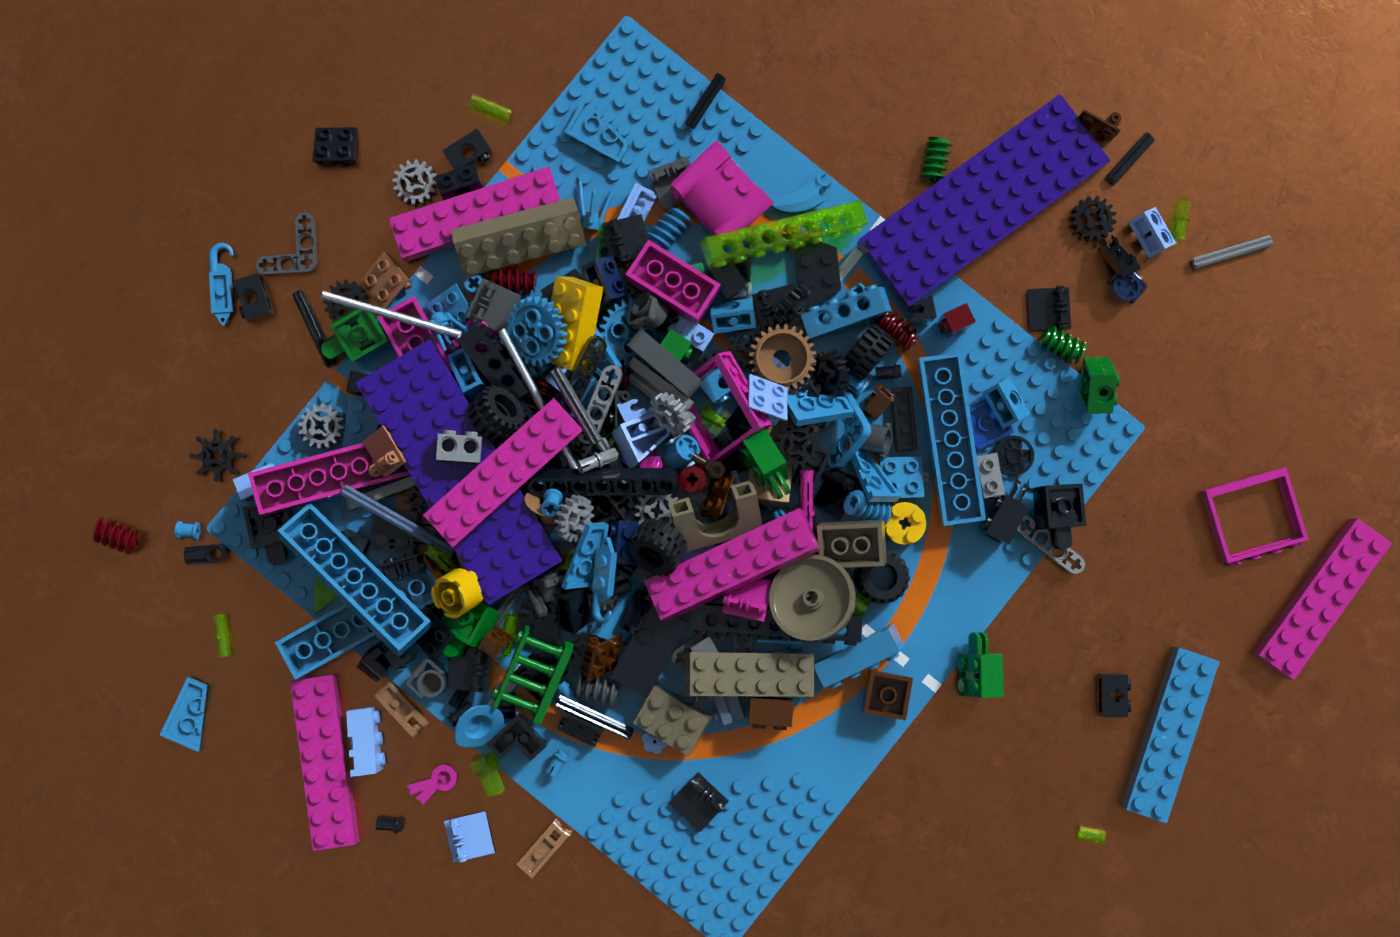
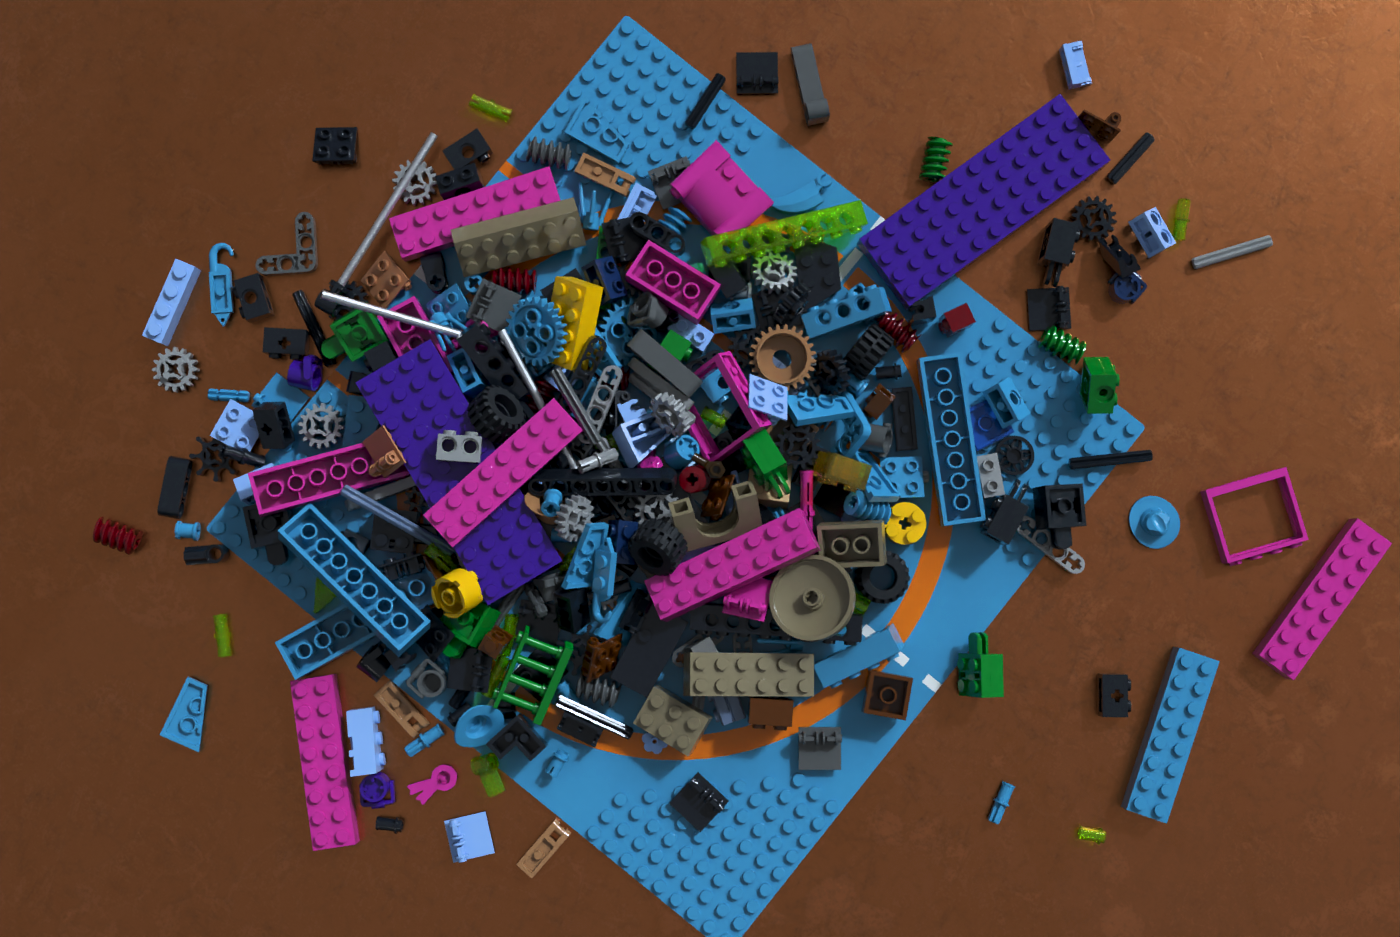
none -> light blue brick [142,259,201,346]
none -> light grey gear [152,347,200,393]
none -> black beam [157,456,193,519]
none -> dark azure axle [208,389,250,402]
none -> light blue hinge [210,399,259,452]
none -> black pin [220,444,266,468]
none -> dark azure hinge [251,372,310,422]
none -> black brick [252,402,295,449]
none -> black brick [263,327,310,360]
none -> dark purple piece [287,354,323,391]
none -> flat silver piece [314,132,438,317]
none -> dark purple piece [359,772,395,809]
none -> black brick [363,341,399,373]
none -> dark azure axle [404,724,445,757]
none -> black piece [420,252,449,294]
none -> clear neon green pin [481,655,511,698]
none -> dark grey piece [526,136,572,171]
none -> medium nougat plate [574,152,636,198]
none -> black beam [630,212,685,257]
none -> black hinge [736,52,779,94]
none -> gear [751,251,797,294]
none -> dark grey beam [791,43,830,126]
none -> dark grey hinge [798,727,842,770]
none -> clear yellow brick [813,451,872,493]
none -> dark azure axle [988,781,1015,824]
none -> black brick [1037,218,1080,287]
none -> light blue hinge [1059,41,1092,89]
none -> black axle [1069,450,1153,469]
none -> dark azure hat [1129,496,1180,549]

